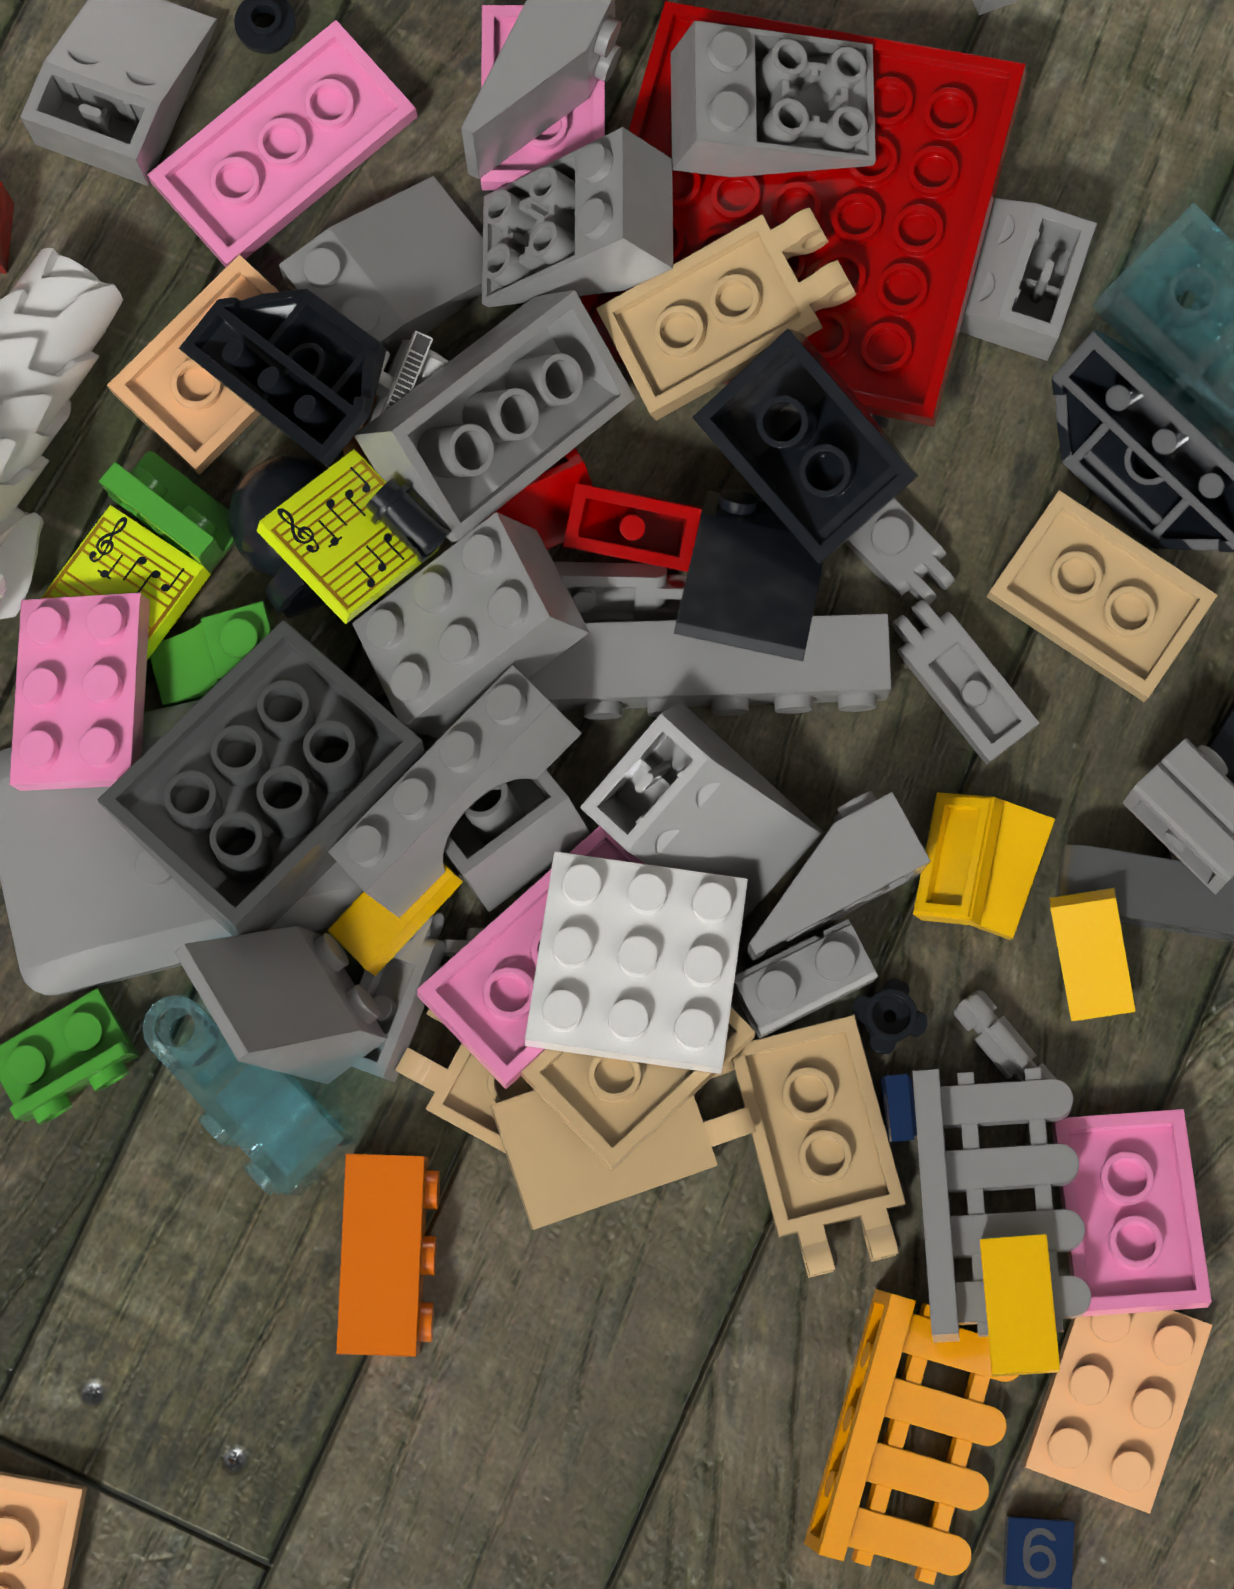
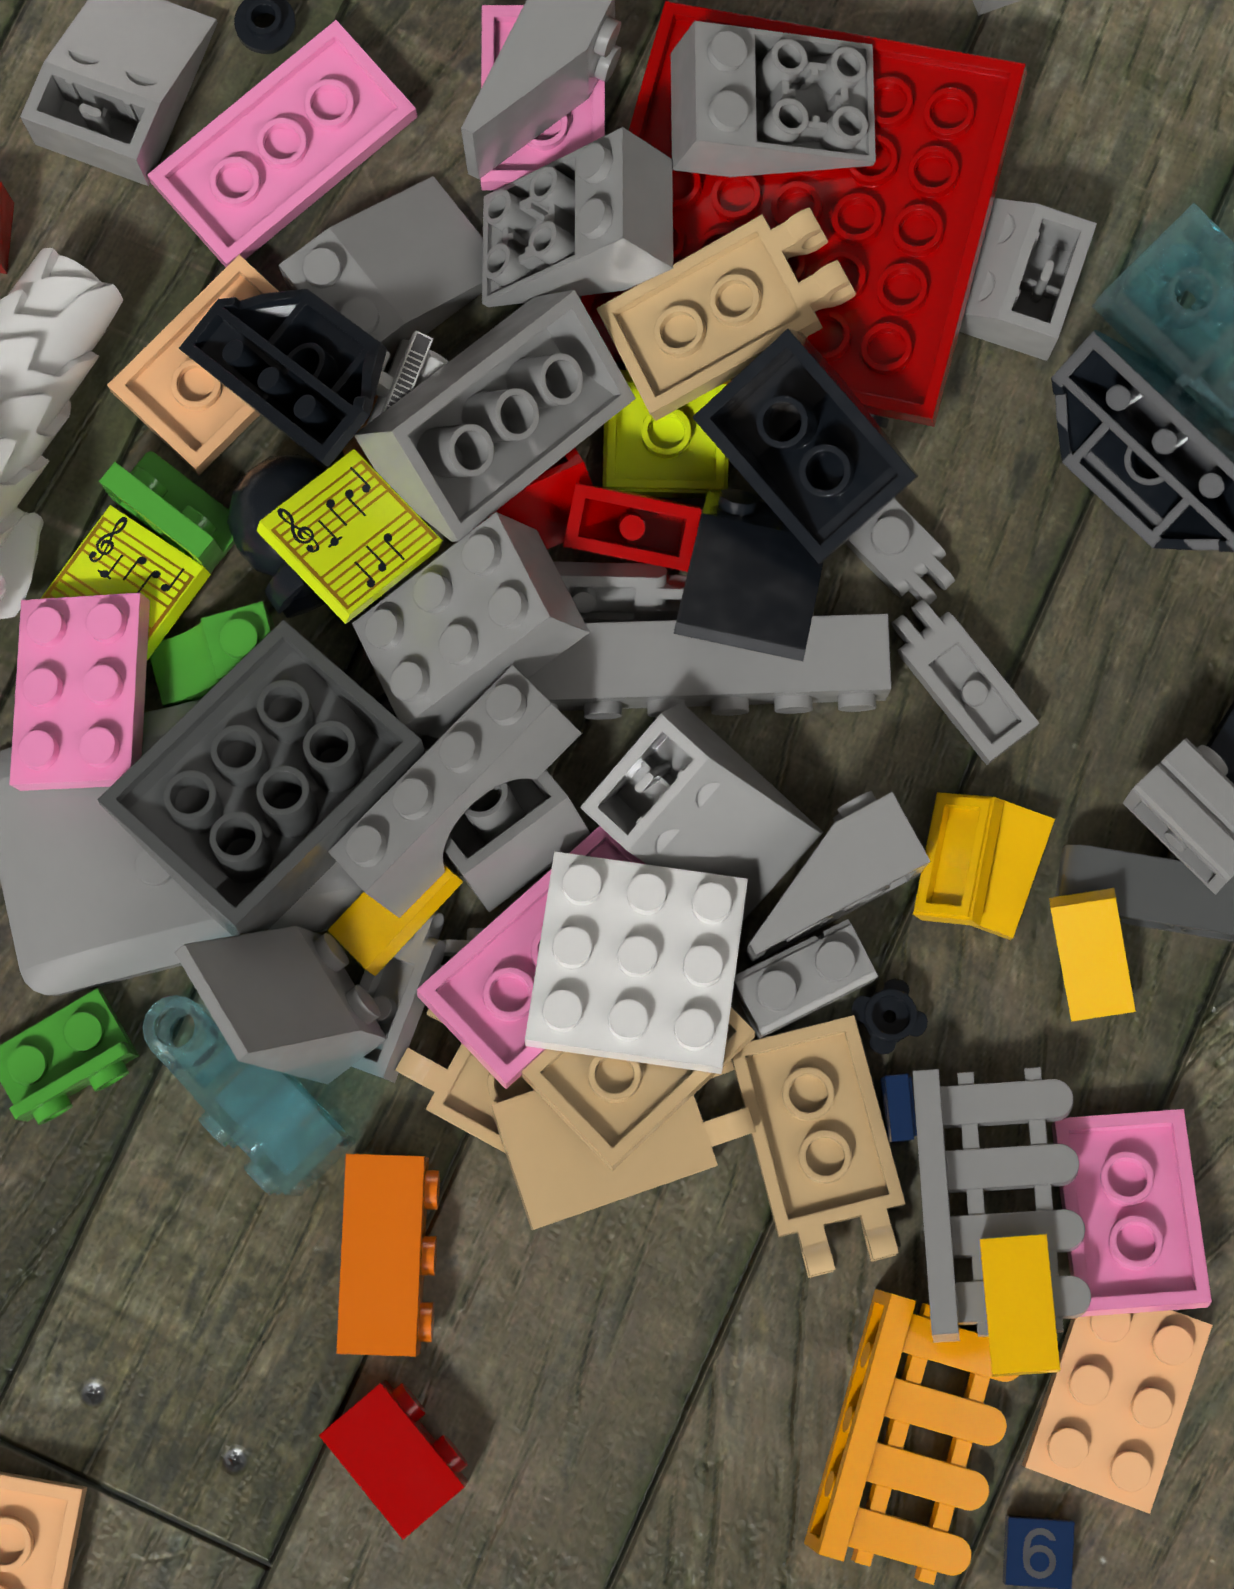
black pin [366,479,451,563] -> none
light grey axle [953,989,1056,1082] -> none
tan plate [986,490,1218,702] -> none
none -> red brick [319,1380,468,1540]
none -> neon yellow tile [603,370,728,498]

